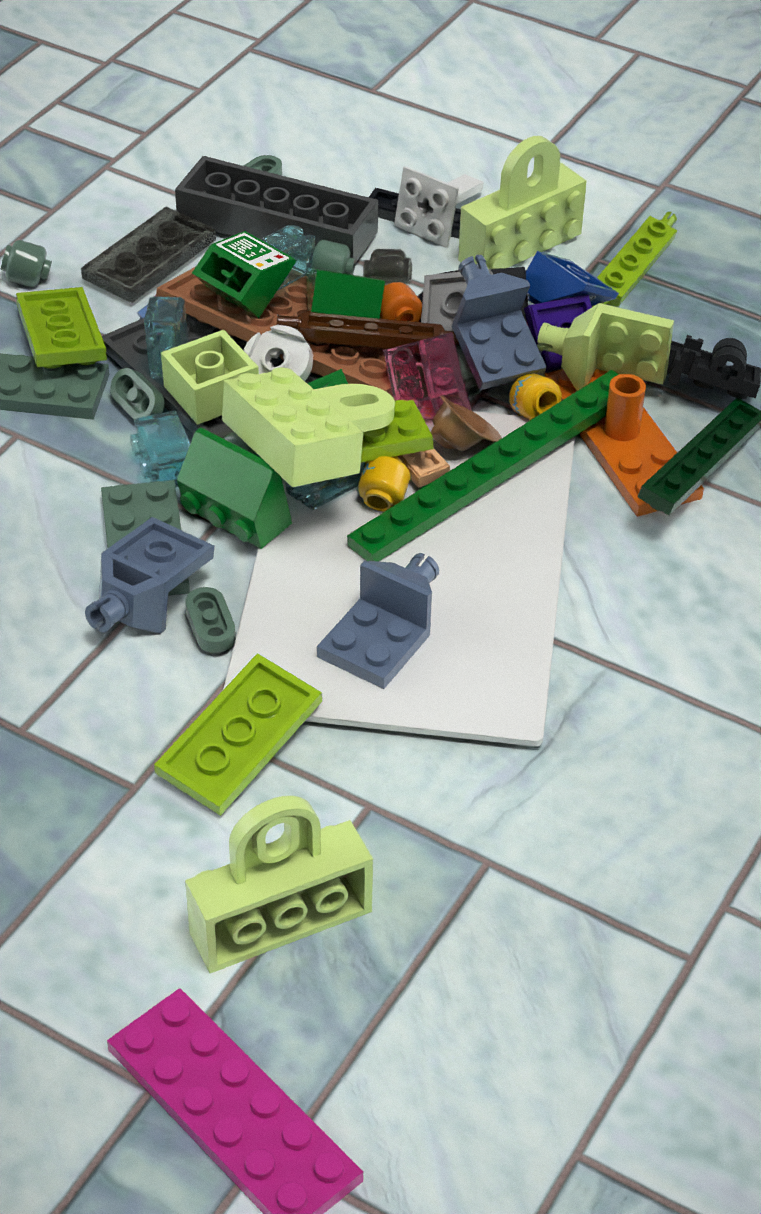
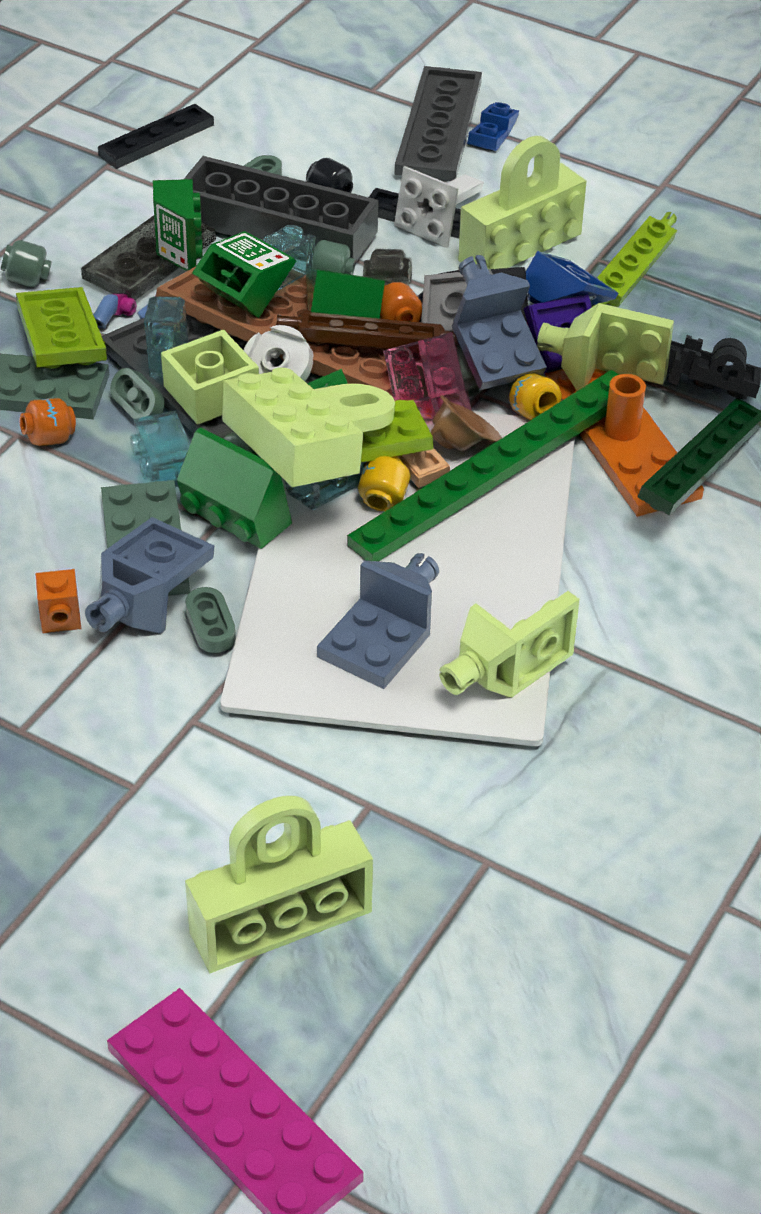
lime plate [154,653,322,816] -> none
none -> orange head [20,398,76,446]
none -> orange brick [35,569,81,633]
none -> medium blue arm [93,294,137,329]
none -> black tile [98,104,214,169]
none -> green slope [153,179,203,271]
none -> black head [306,158,353,193]
none -> dark grey plate [394,66,482,182]
none -> yellowish green plate [439,591,580,698]
none -> blue slope [467,102,519,151]

